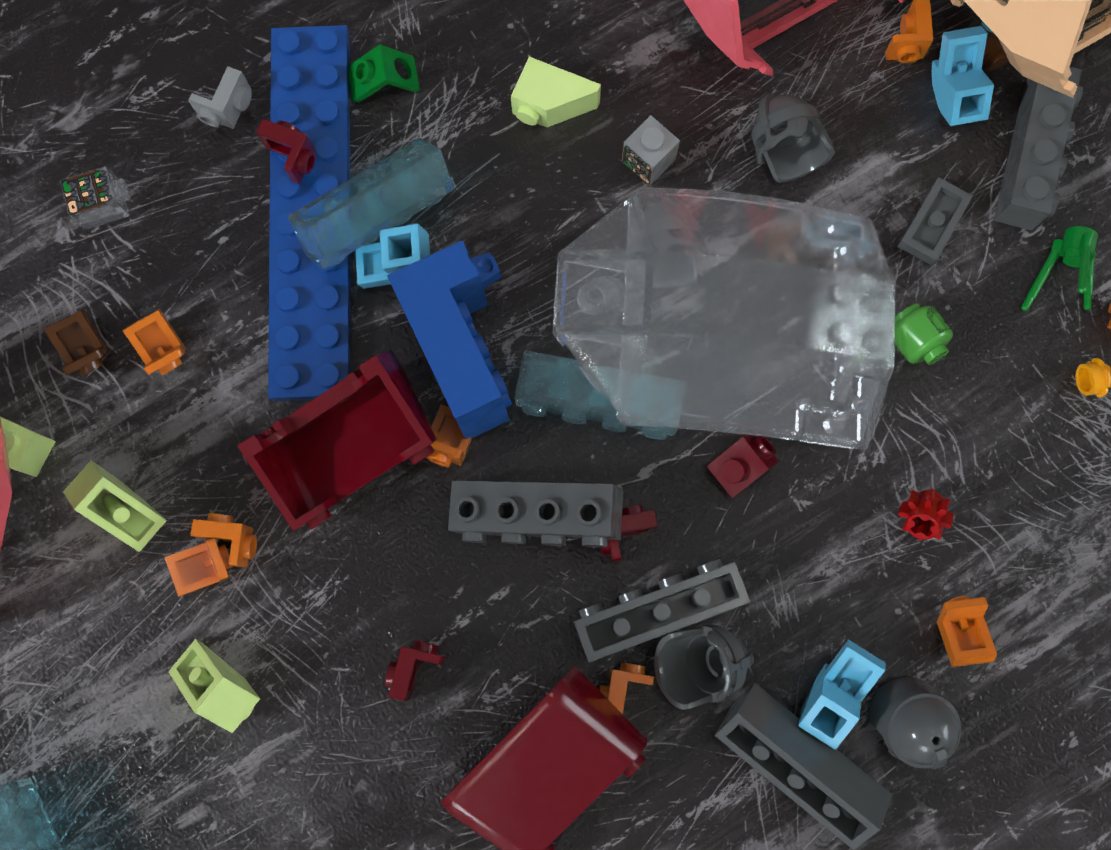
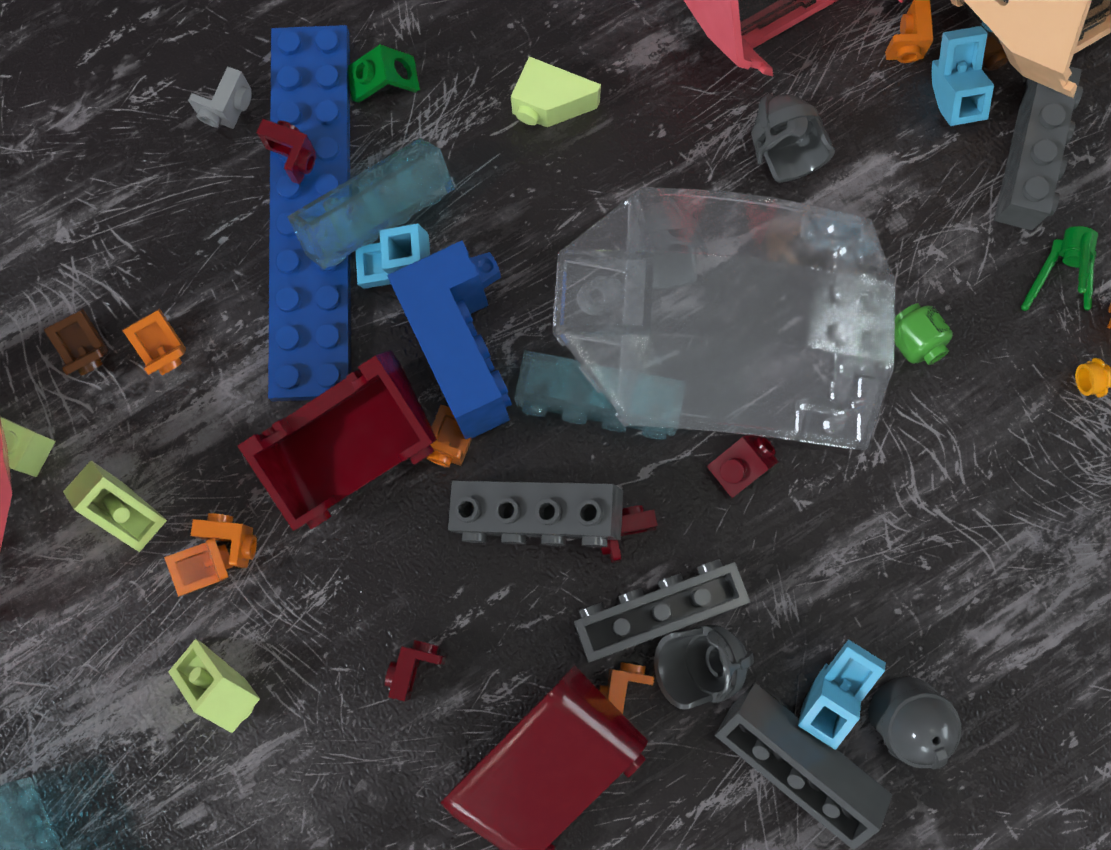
brick [60,166,131,230] -> none
light grey brick [622,115,680,186] -> none
dark grey plate [897,177,973,266] -> none
red gear [898,489,954,541] -> none
orange bracket [937,596,997,667] -> none

